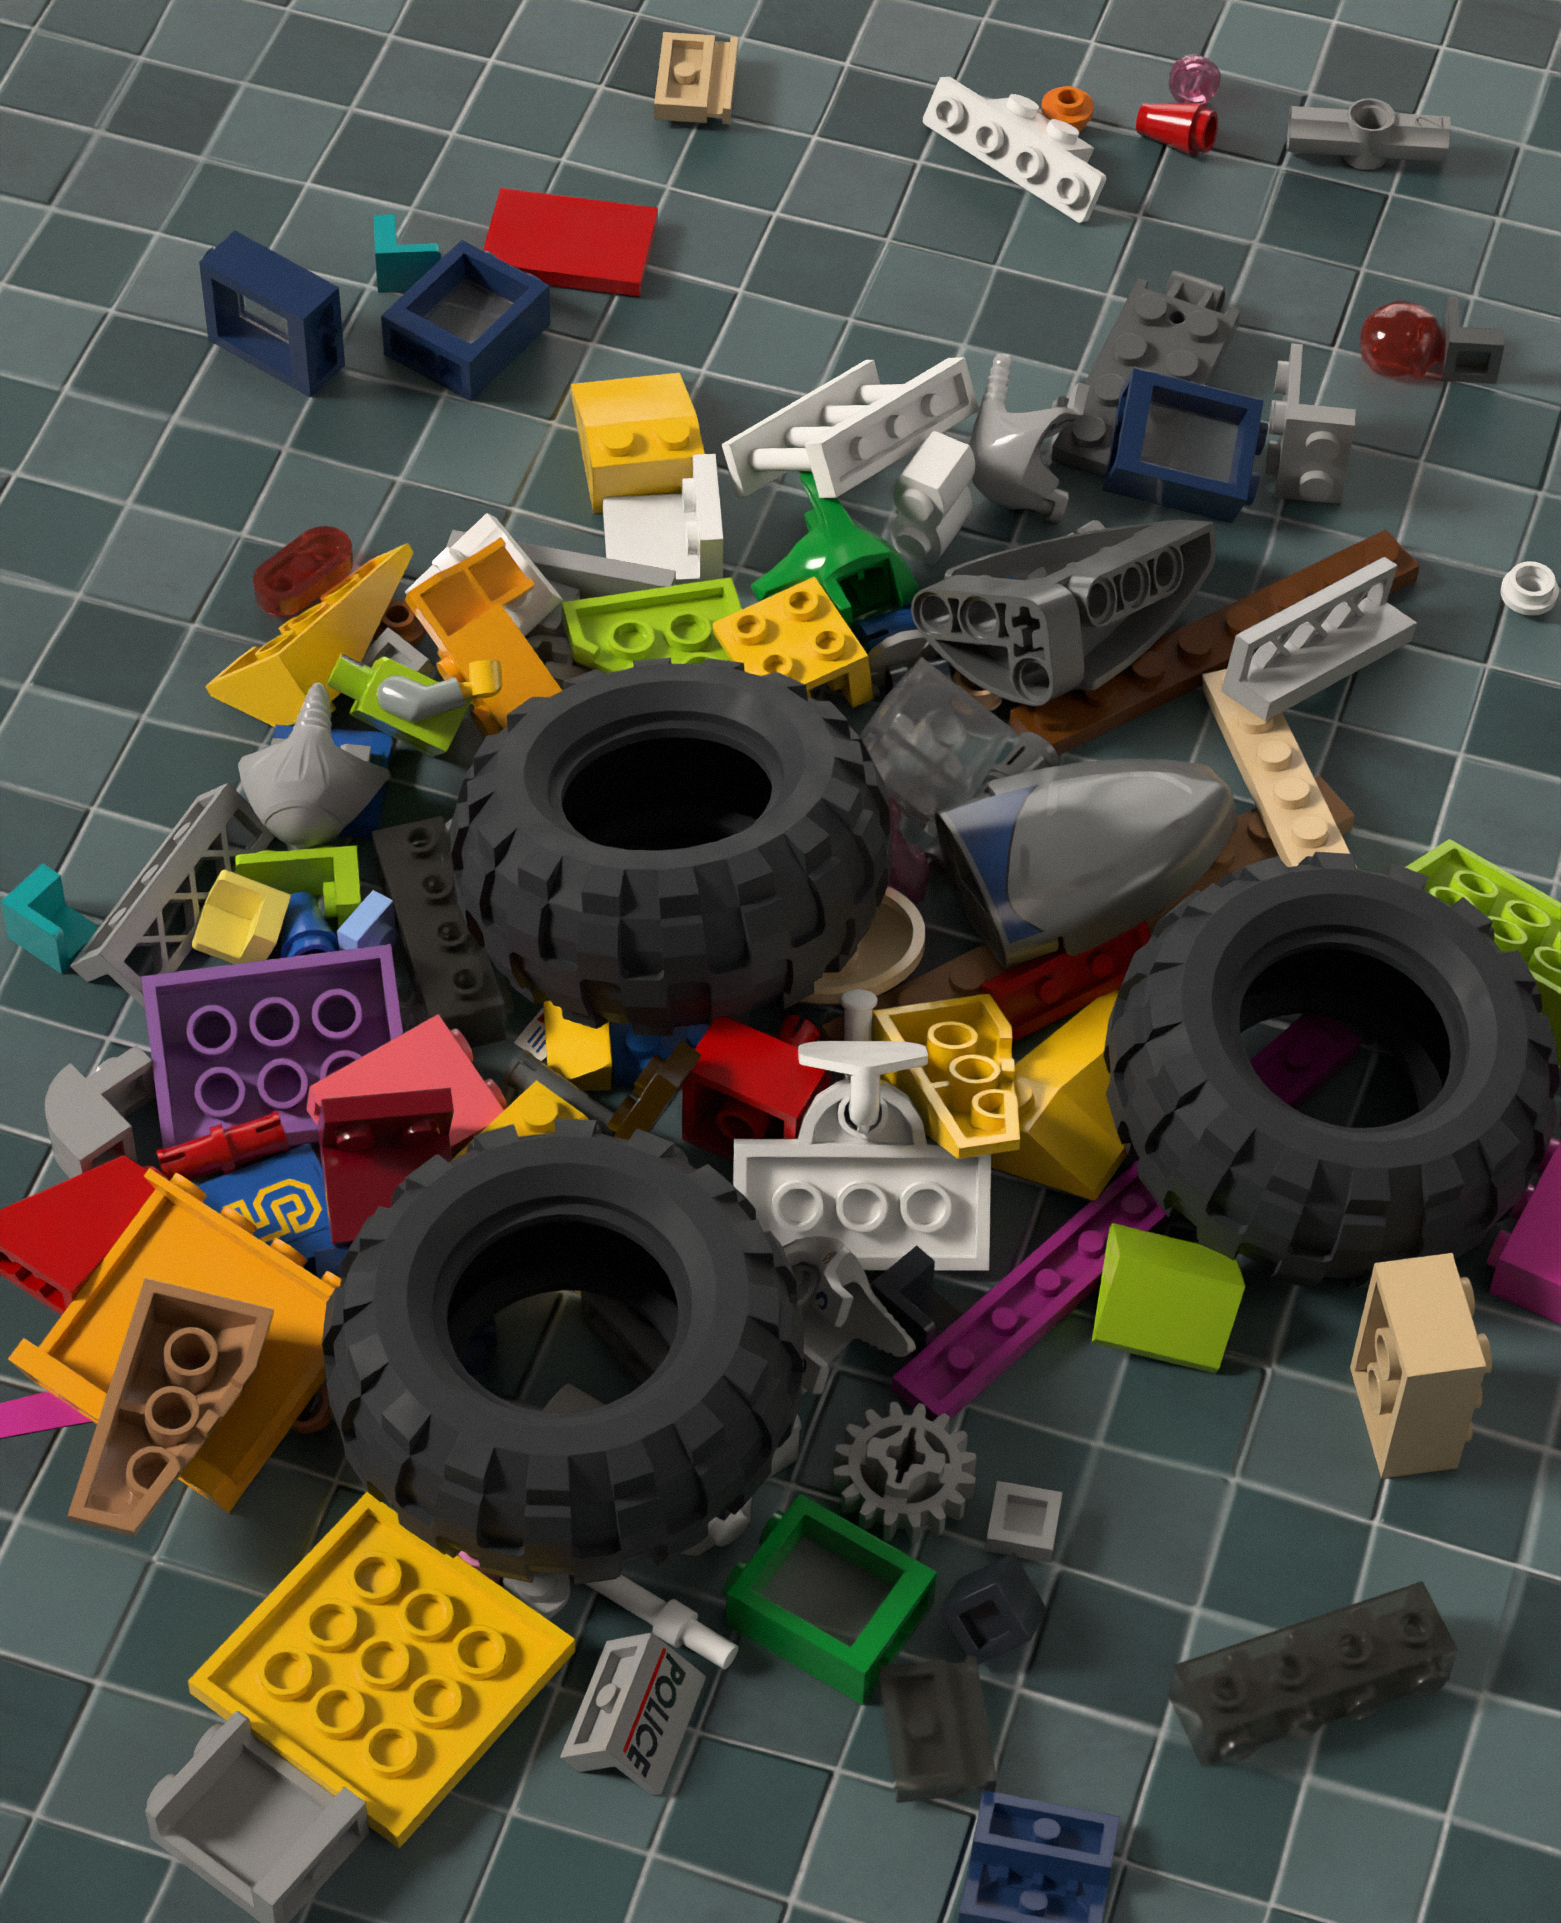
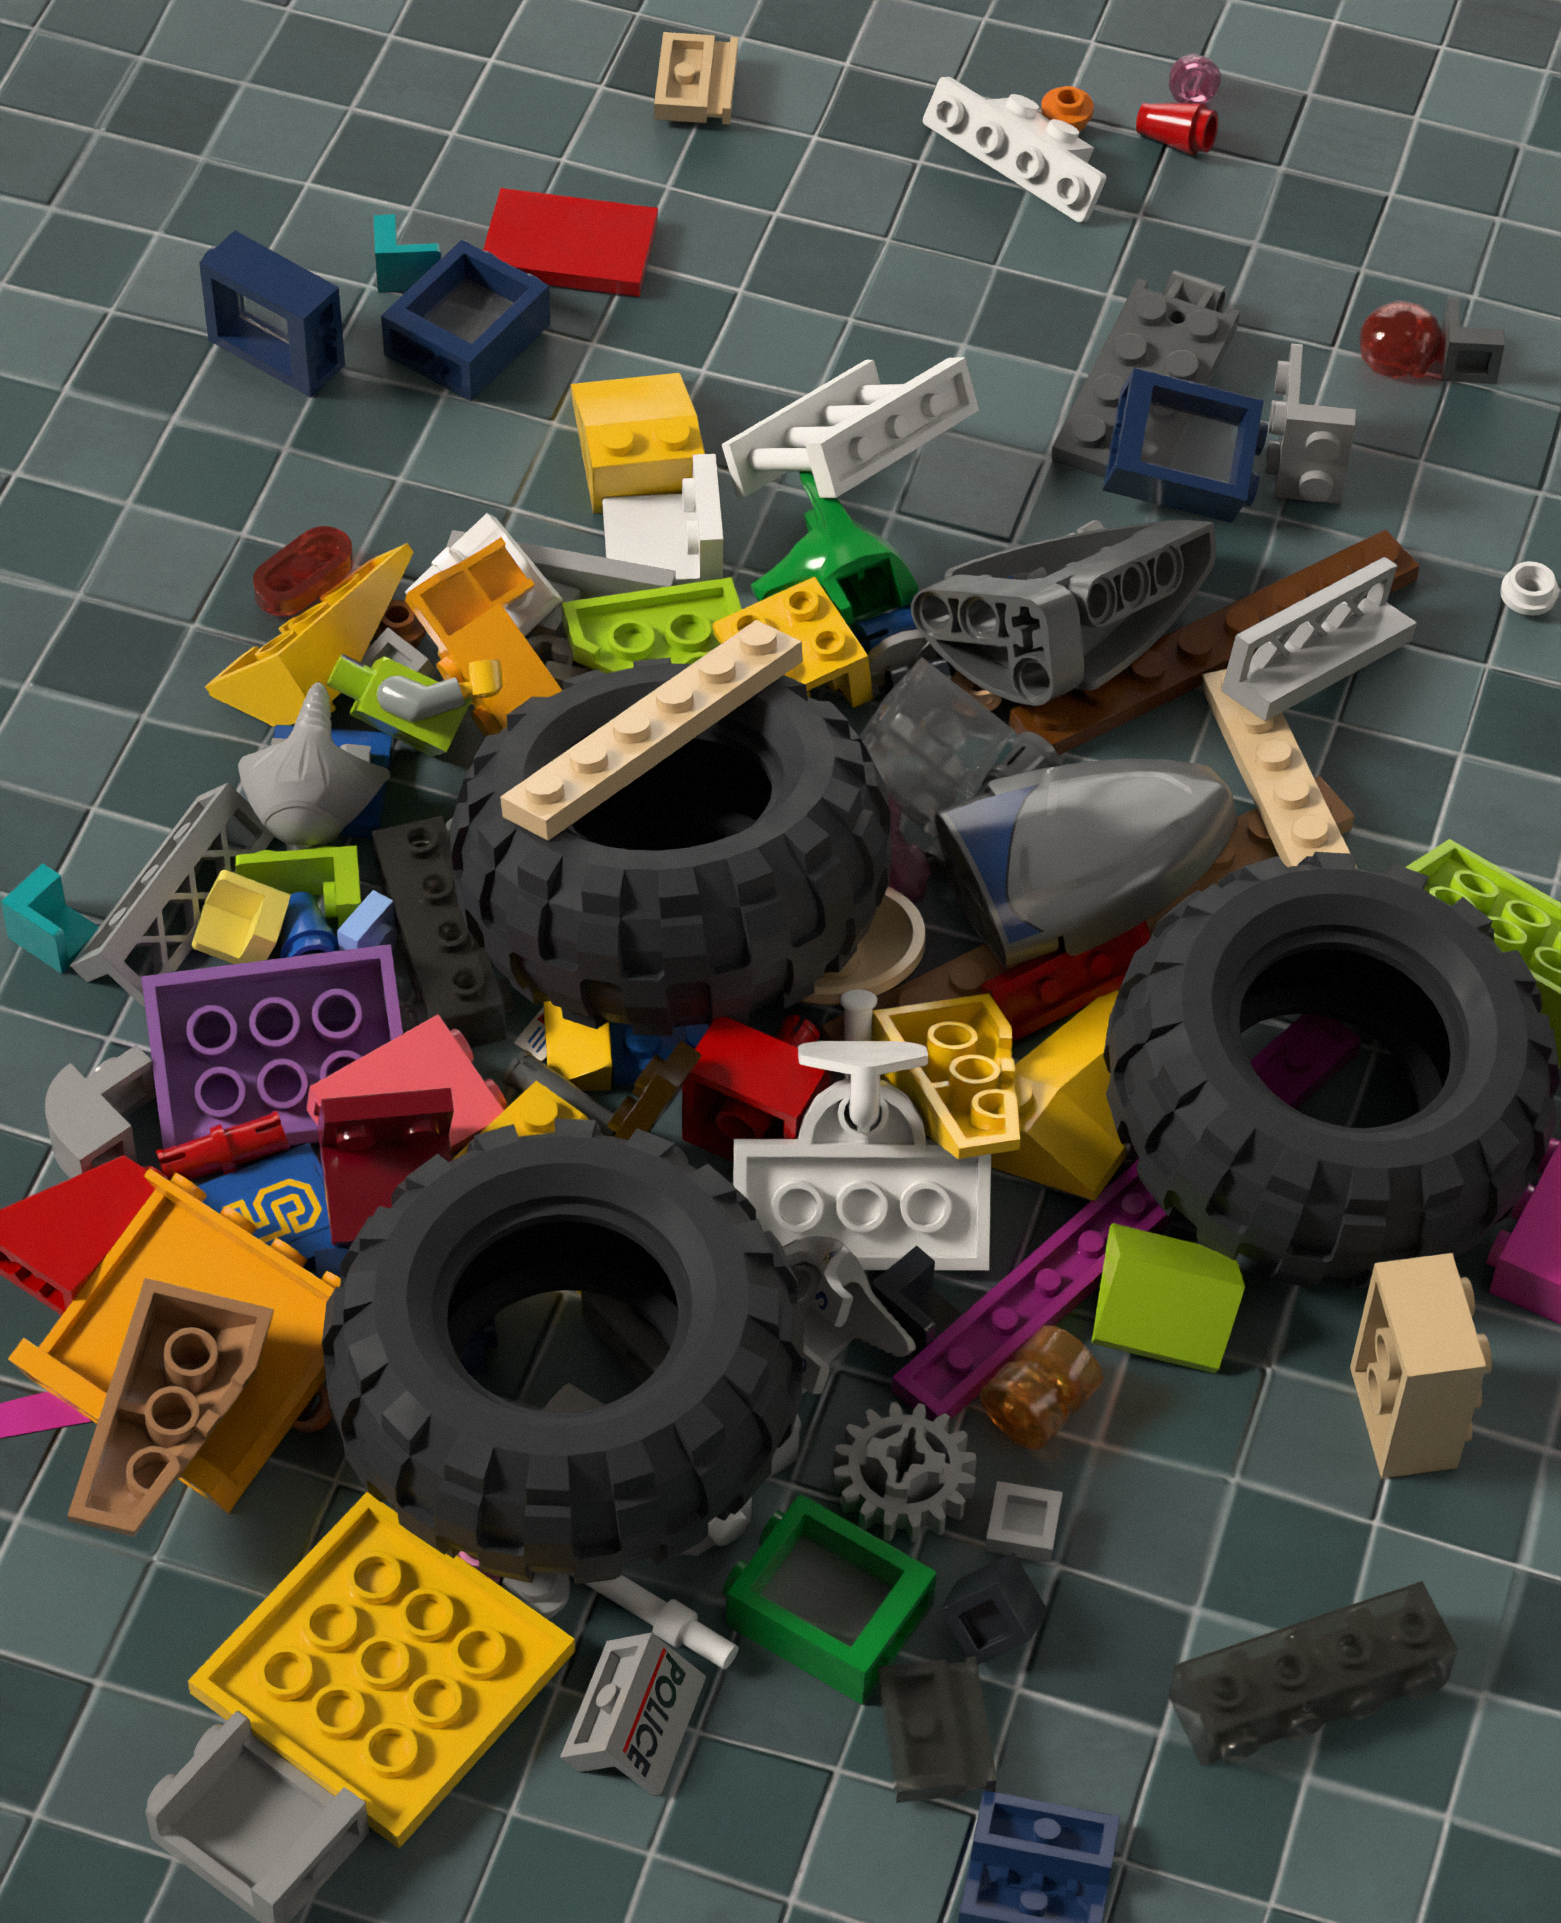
white brick [891,431,975,566] -> none
light grey piece [969,354,1090,525] -> none
light grey piece [1287,98,1451,170] -> none
none -> tan plate [500,620,803,841]
none -> clear orange wheel [980,1326,1103,1450]

